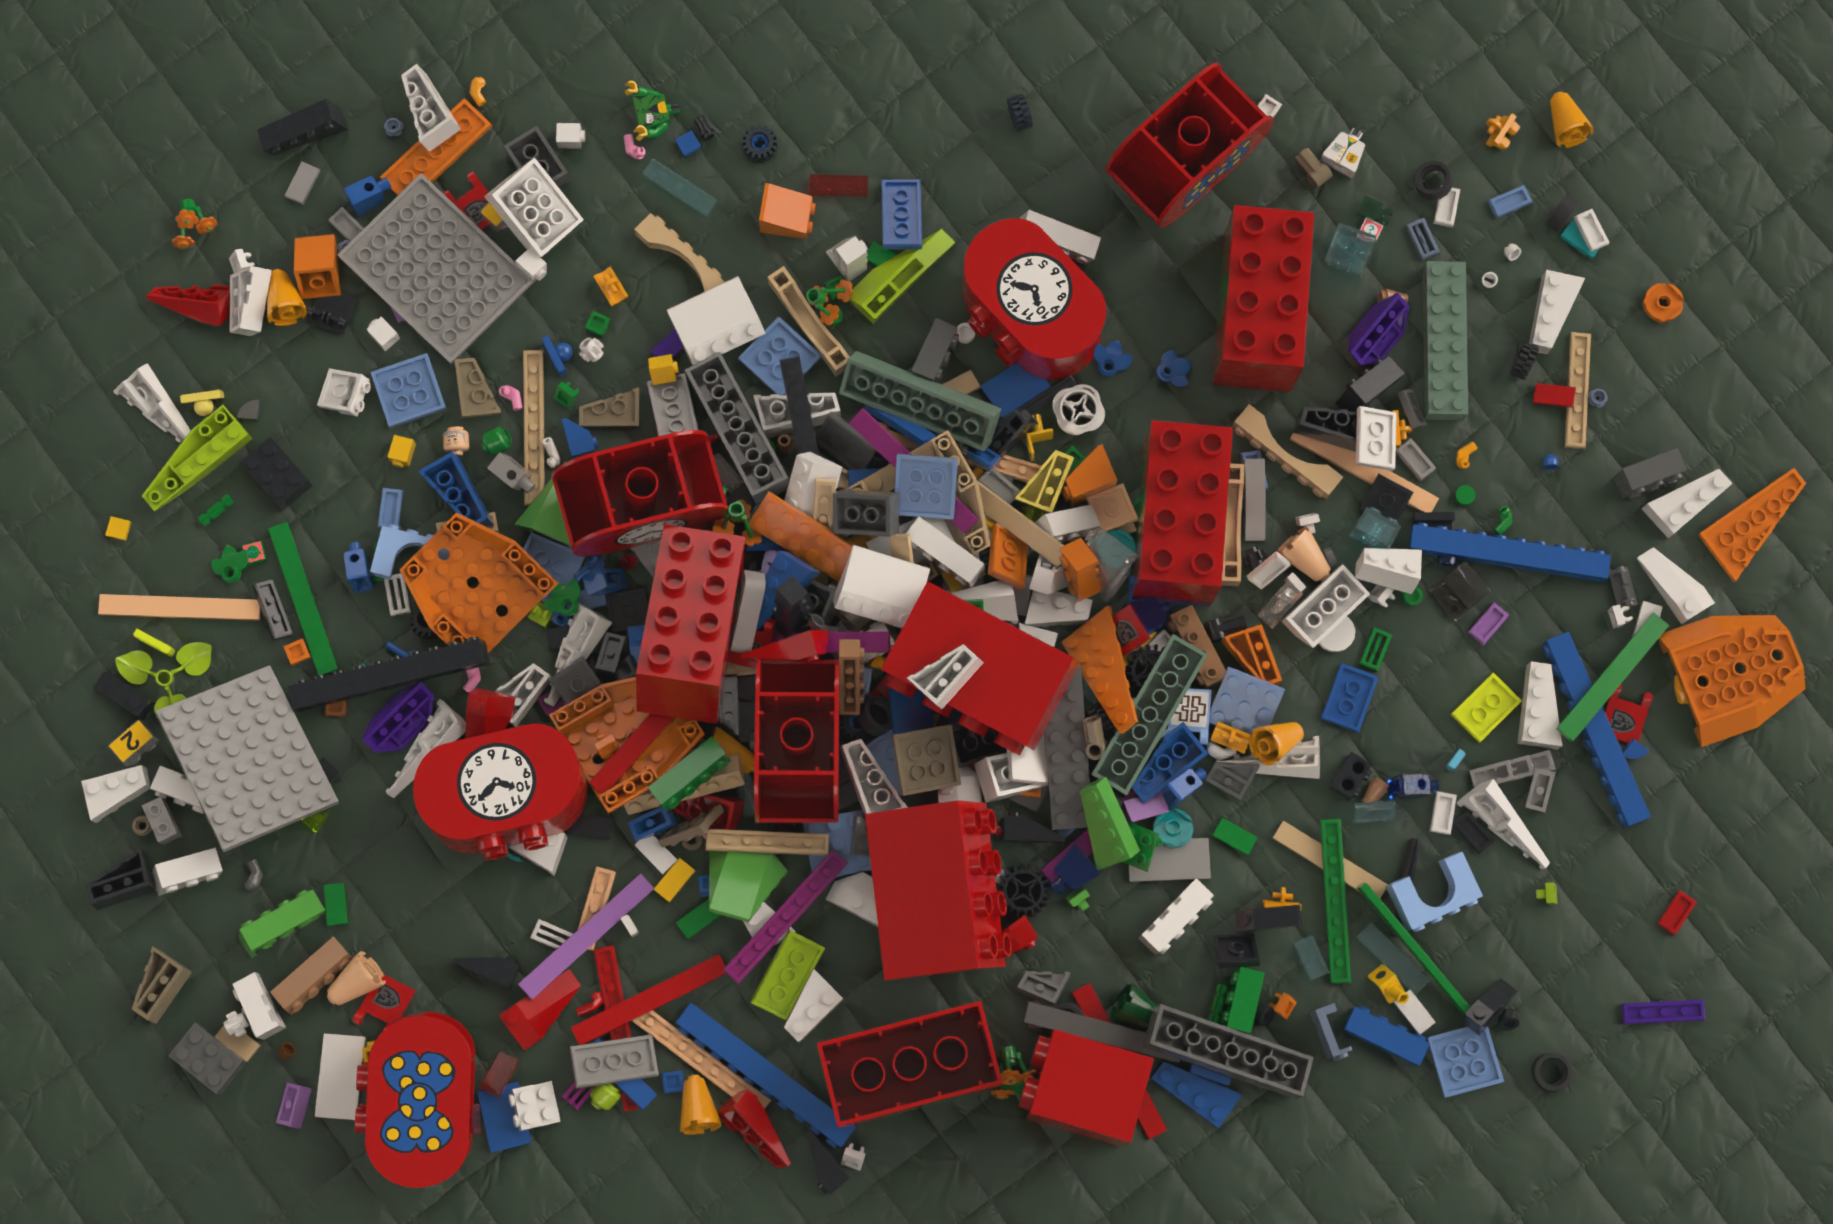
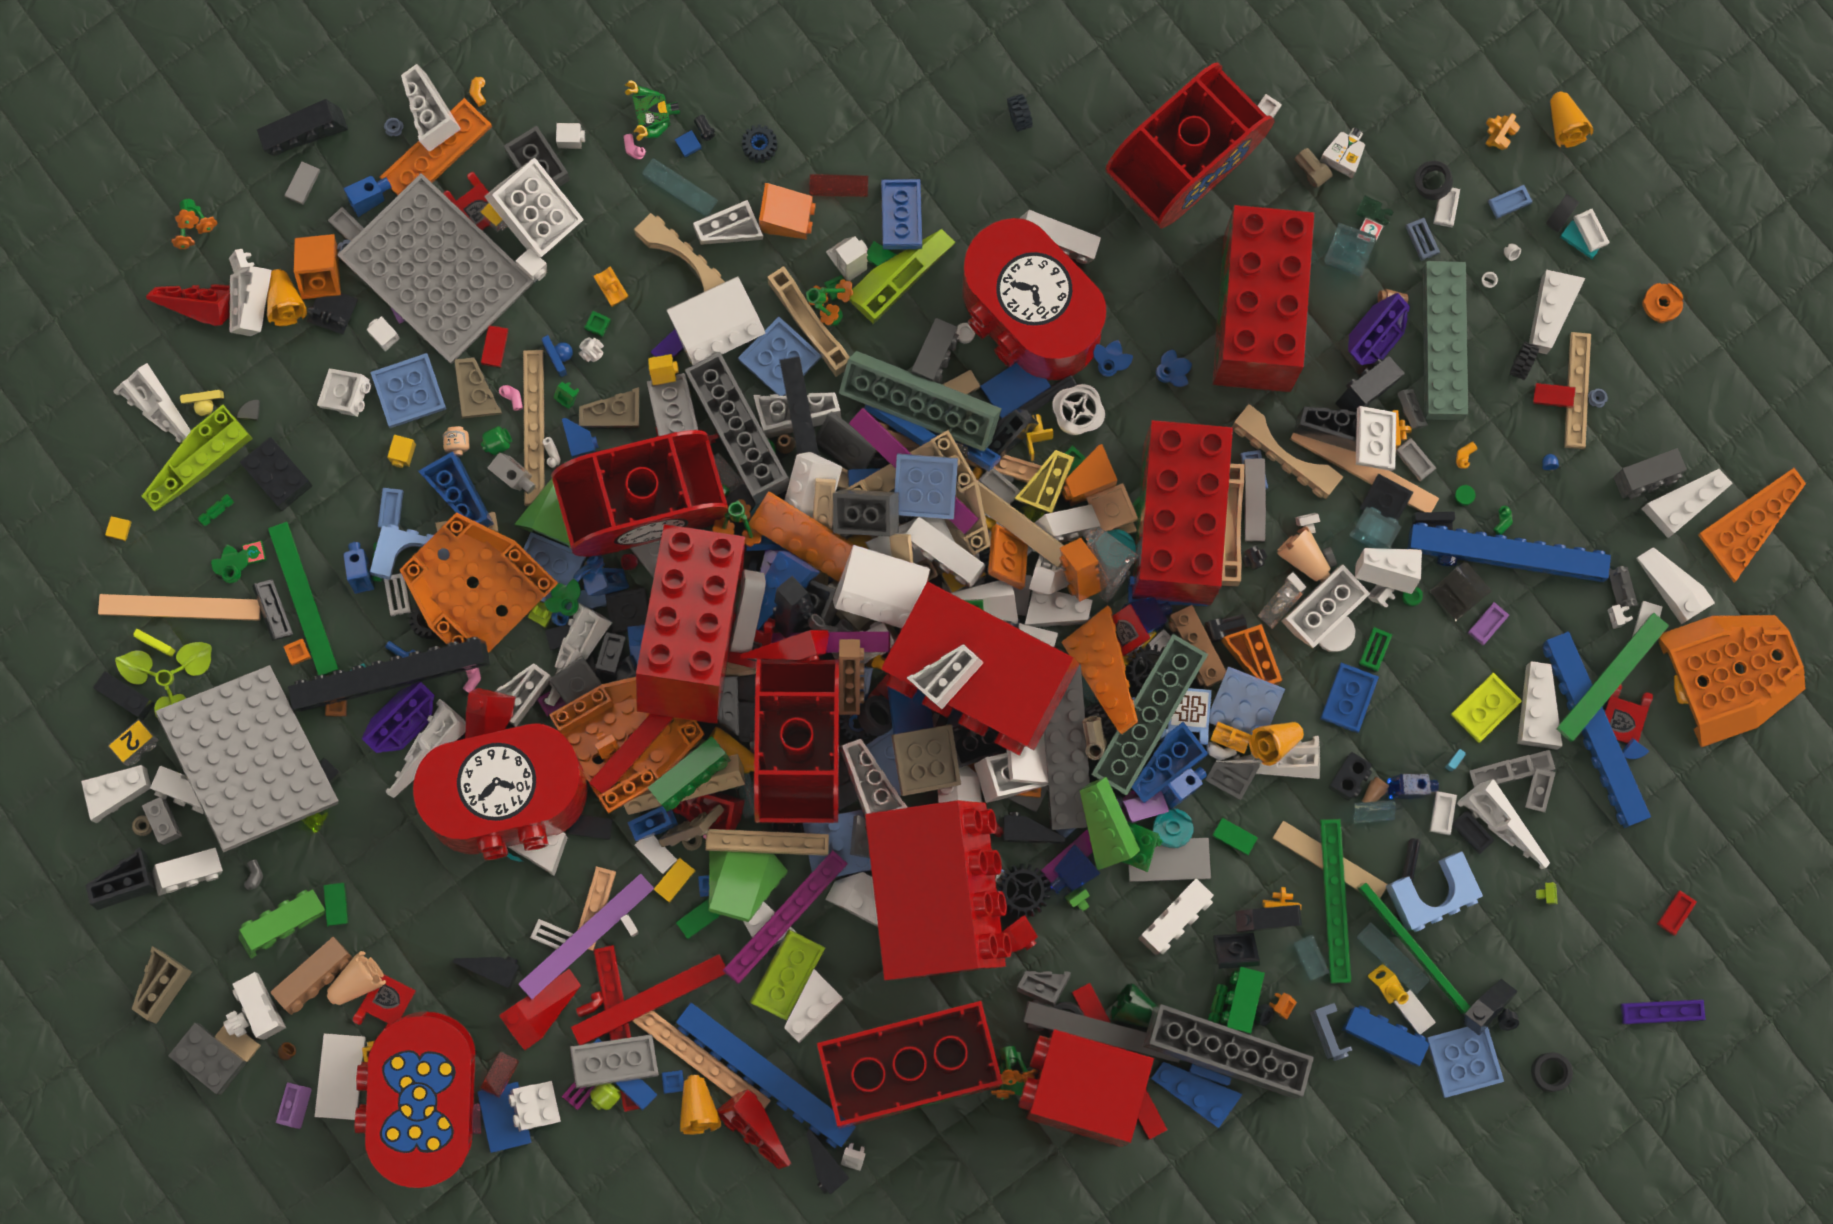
white tile [1247,551,1291,590] -> none
none -> red tile [481,325,509,368]
none -> white wedge [693,200,763,245]

